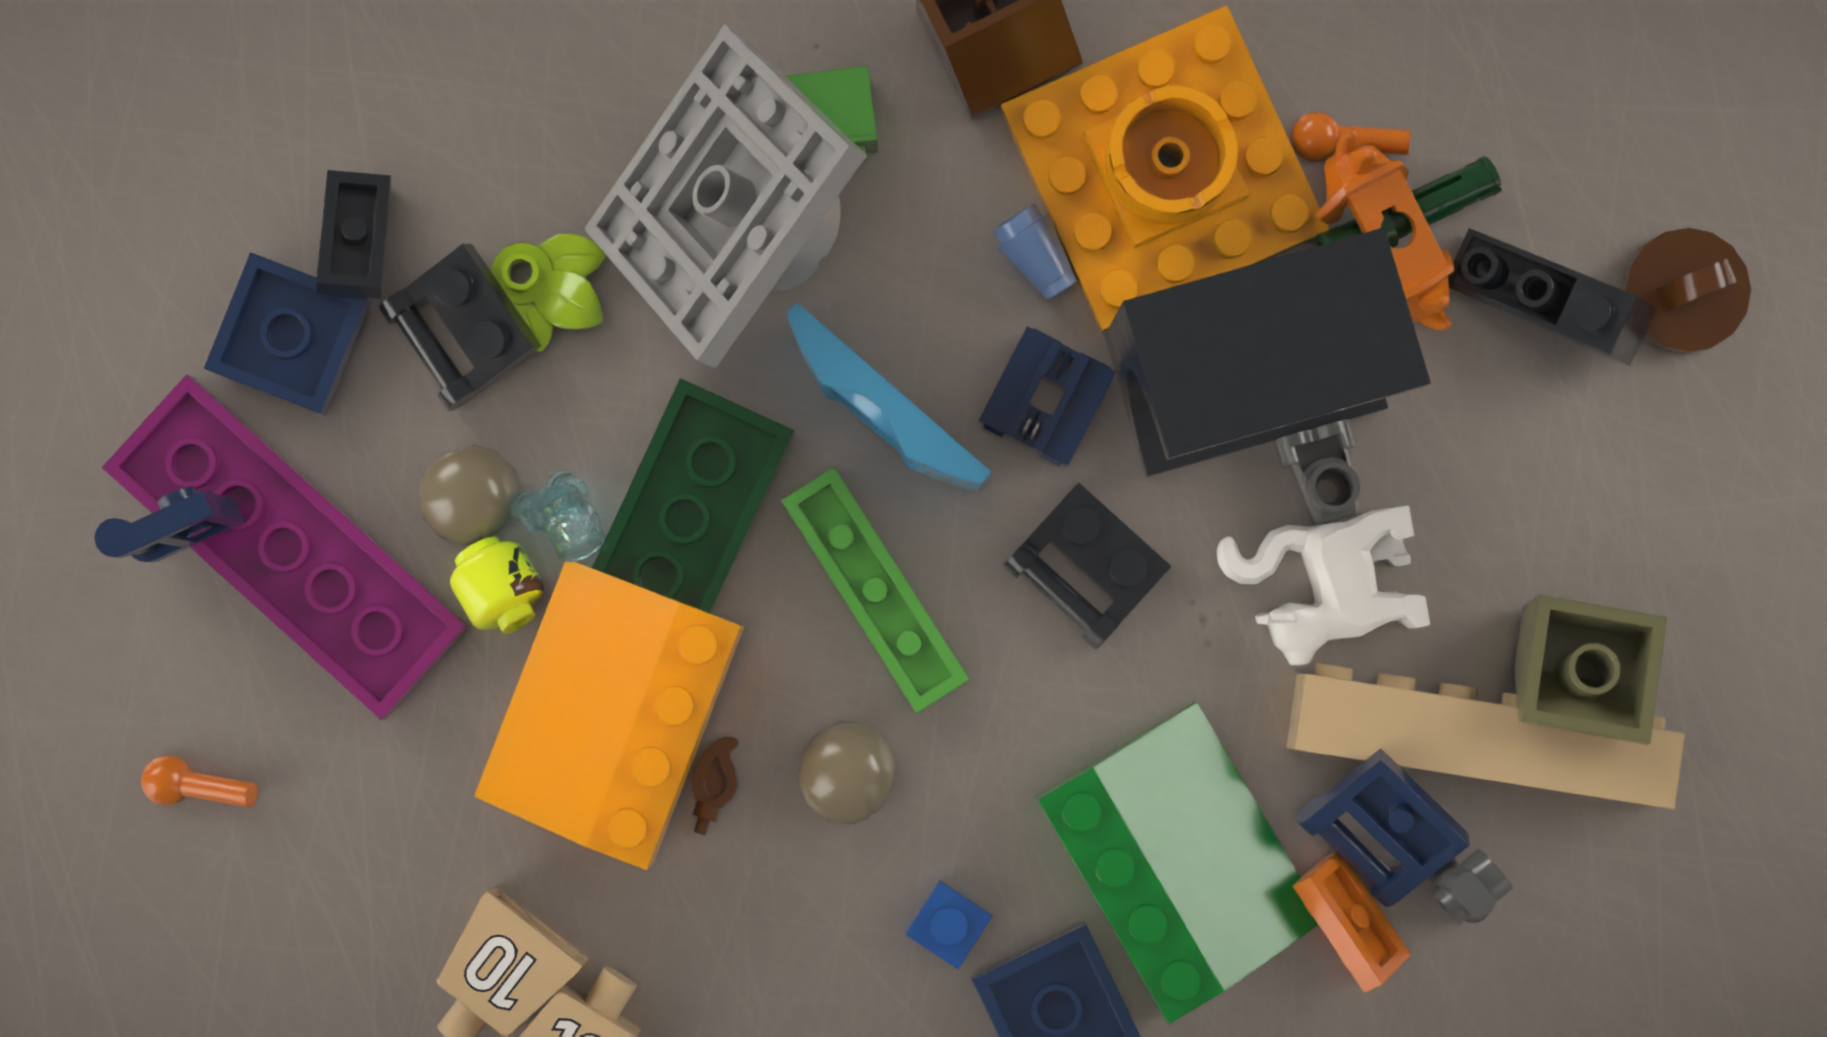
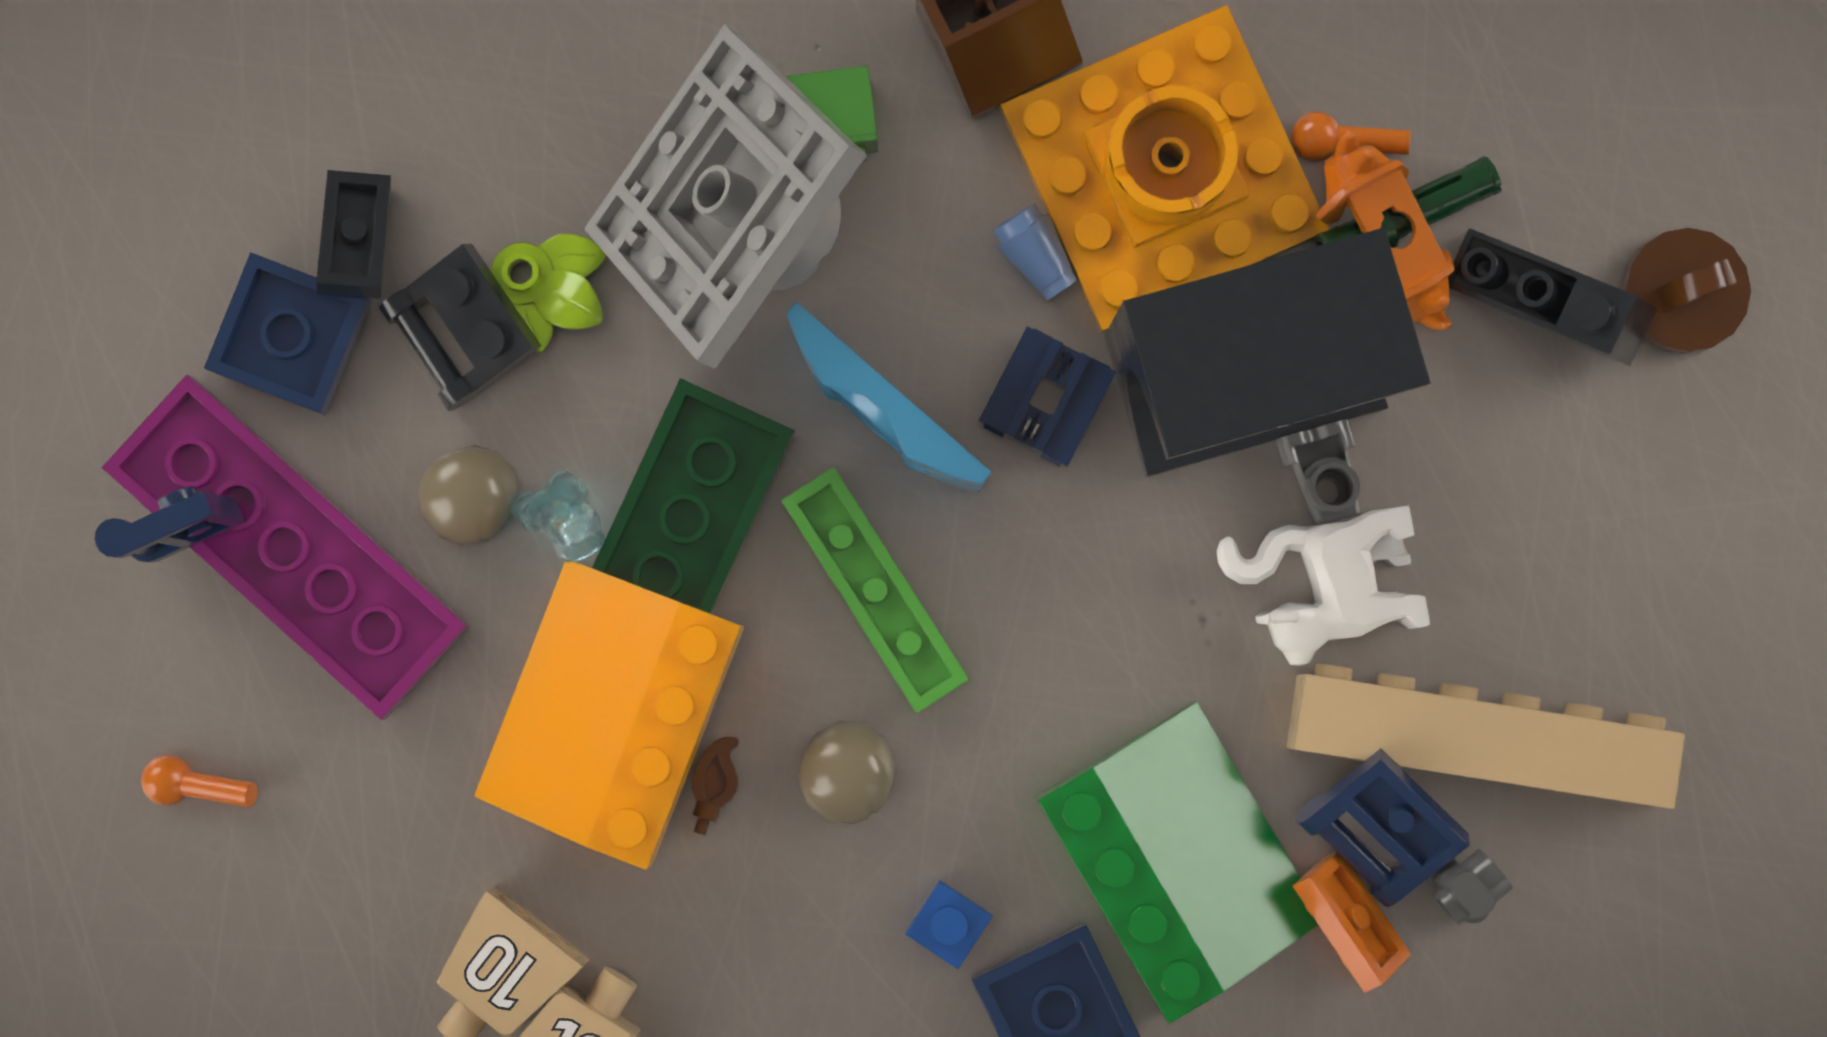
neon yellow head [450,536,544,634] -> none
black plate [1003,482,1172,650] -> none
olive slope [1514,594,1667,745] -> none

